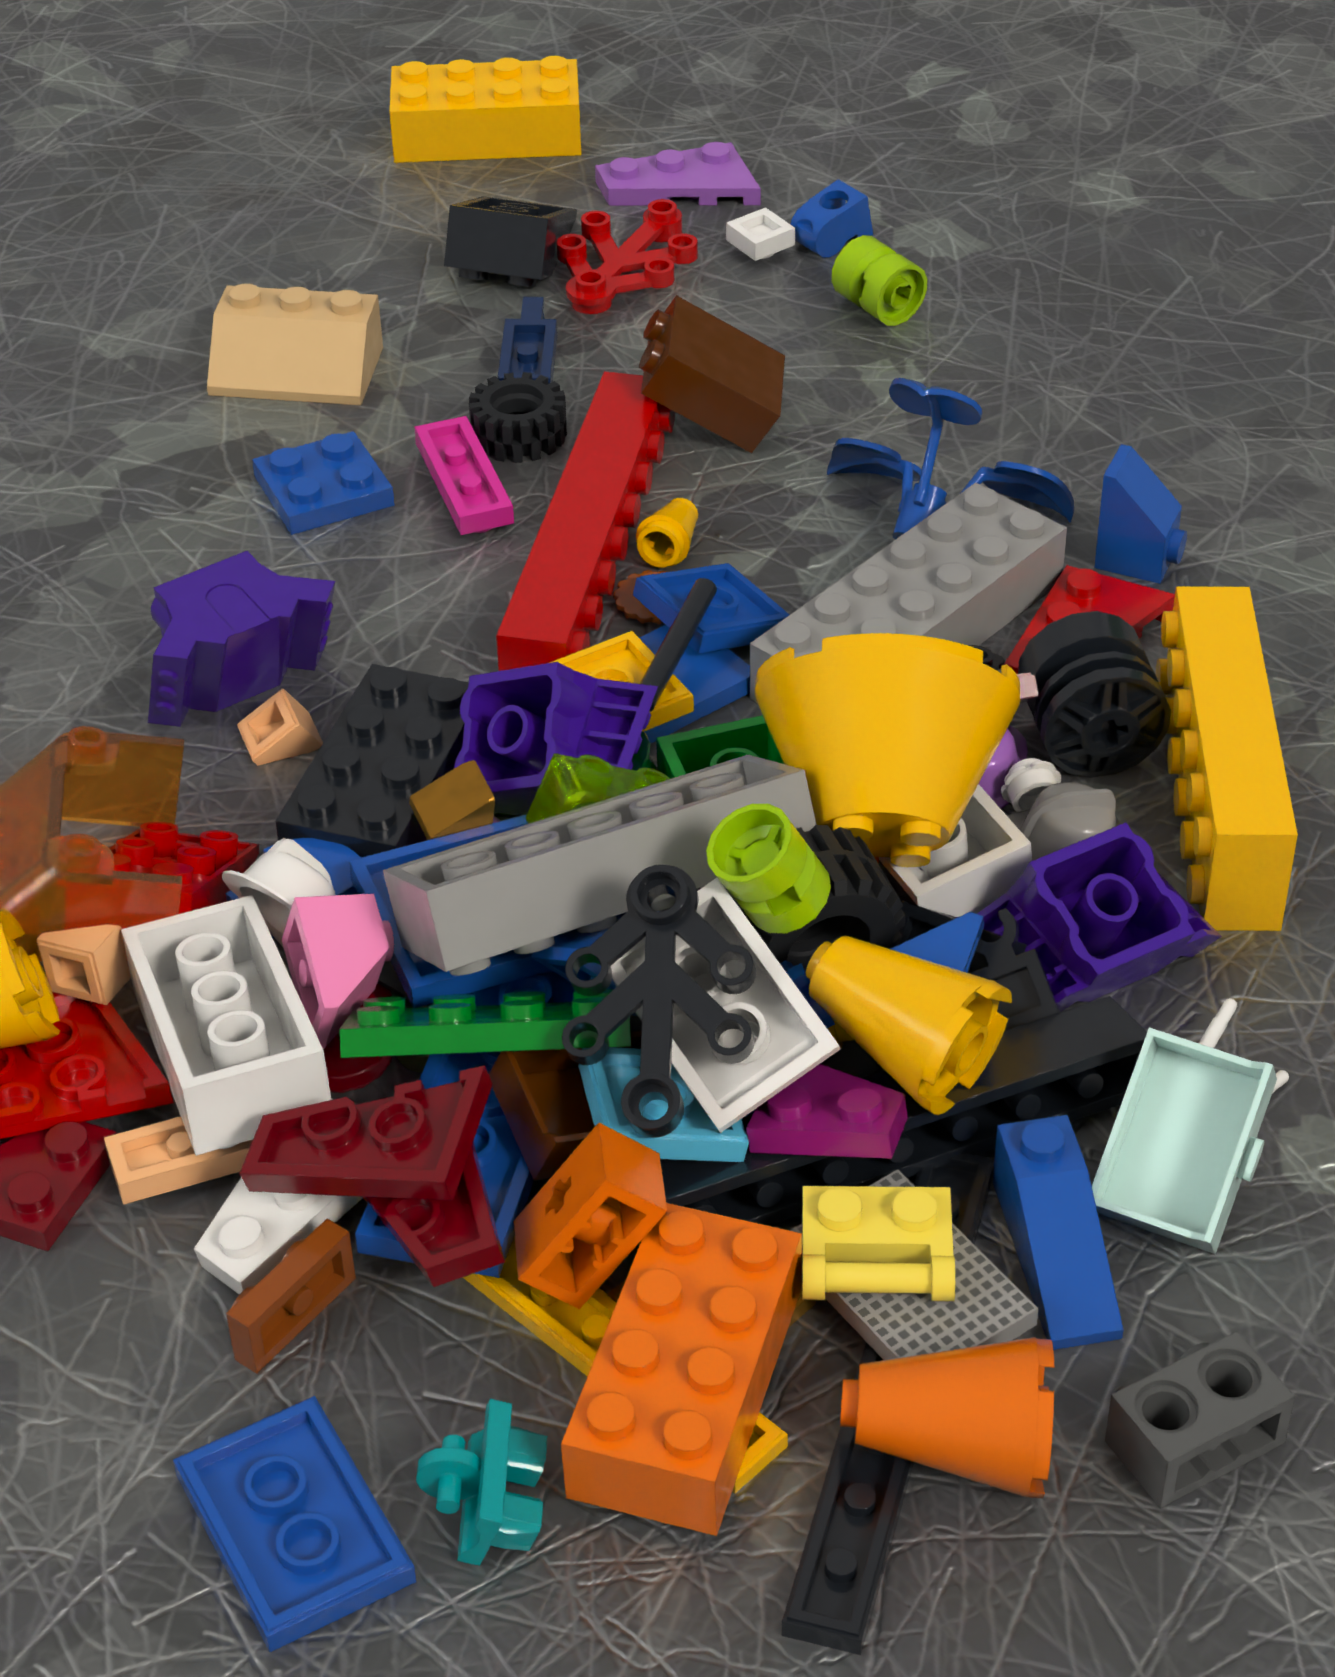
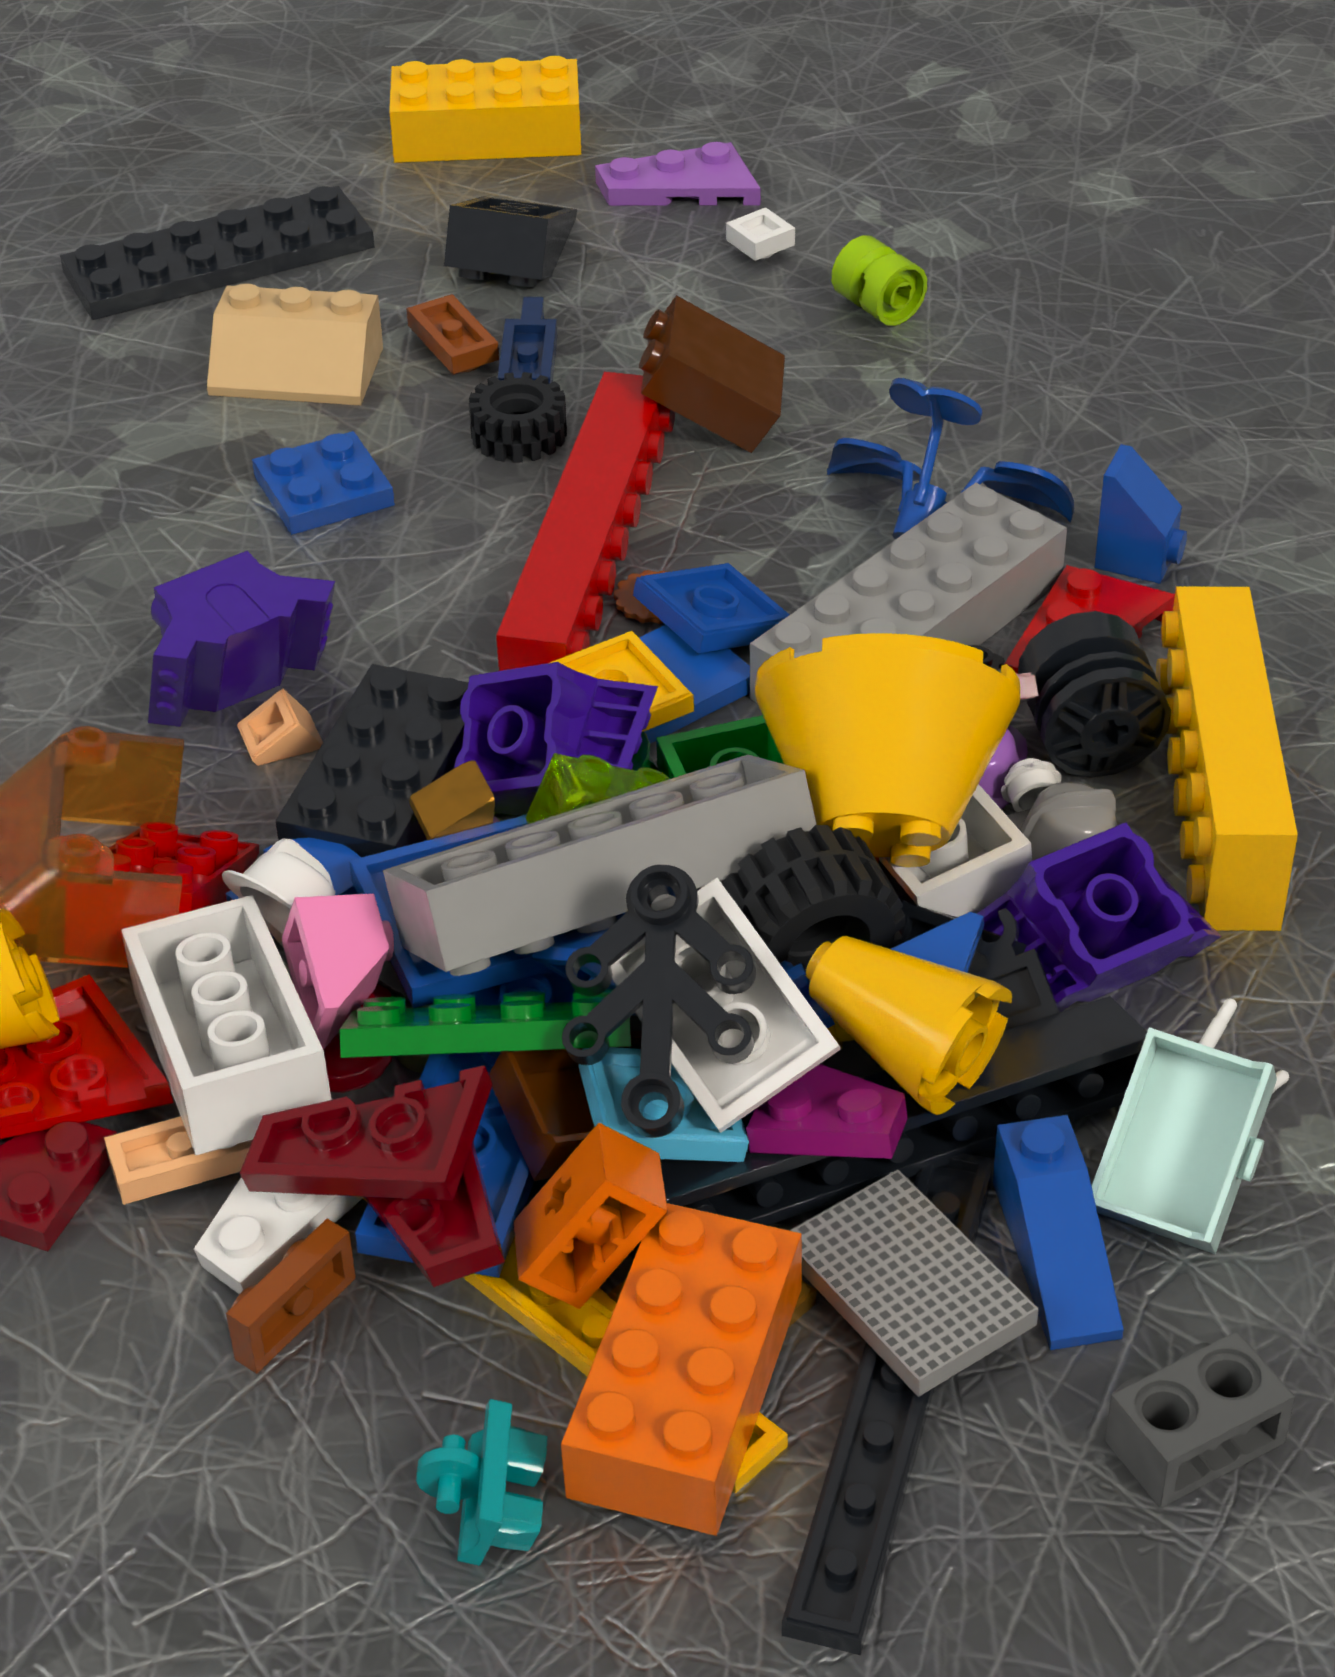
light nougat slope [37,924,131,1005] -> none
blue tile [173,1396,417,1652] -> none
dark pink plate [414,416,514,535] -> none
red plant [557,199,698,314] -> none
yellow cone [636,498,698,568] -> none
black bar [640,578,717,712] -> none
lime wheel [706,804,831,934] -> none
blue leg [790,179,873,258] -> none
light yellow plate [802,1186,955,1302] -> none
orange cone [840,1337,1054,1498] -> none
none -> black plate [60,186,375,320]
none -> dark orange plate [406,294,499,375]

